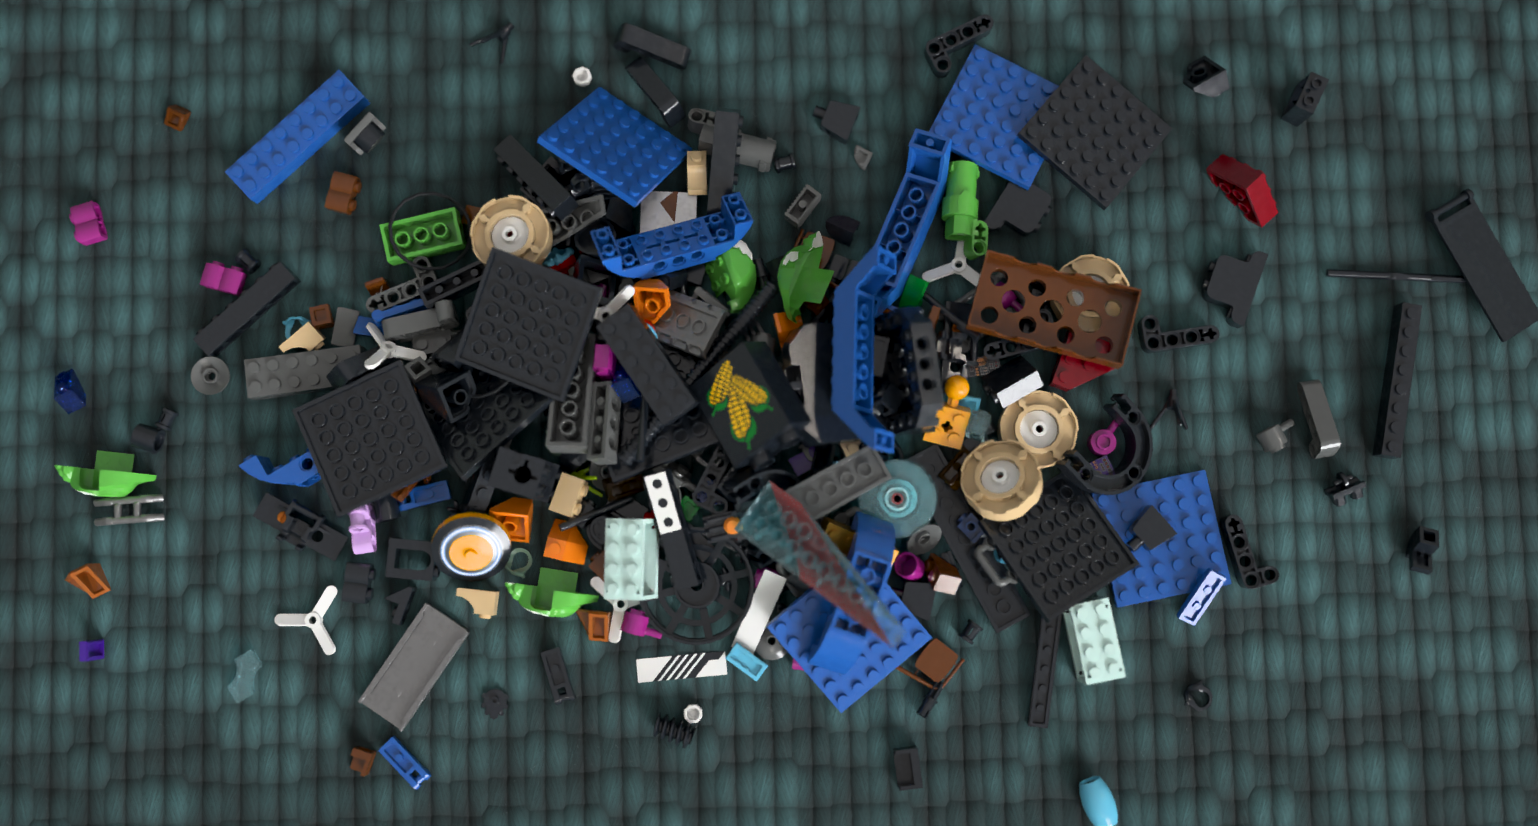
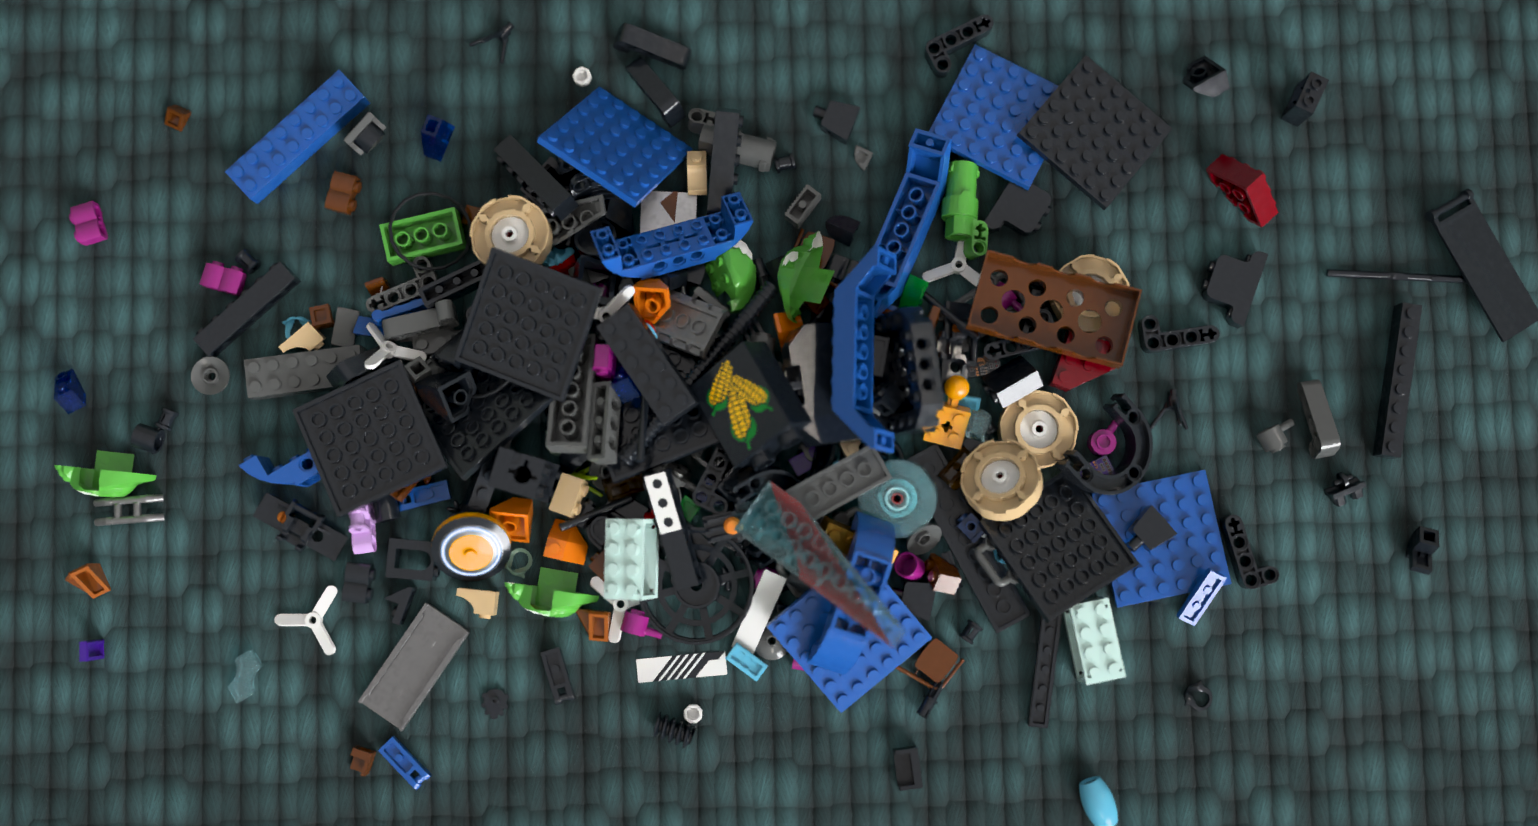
none -> clear blue slope [421,114,455,162]

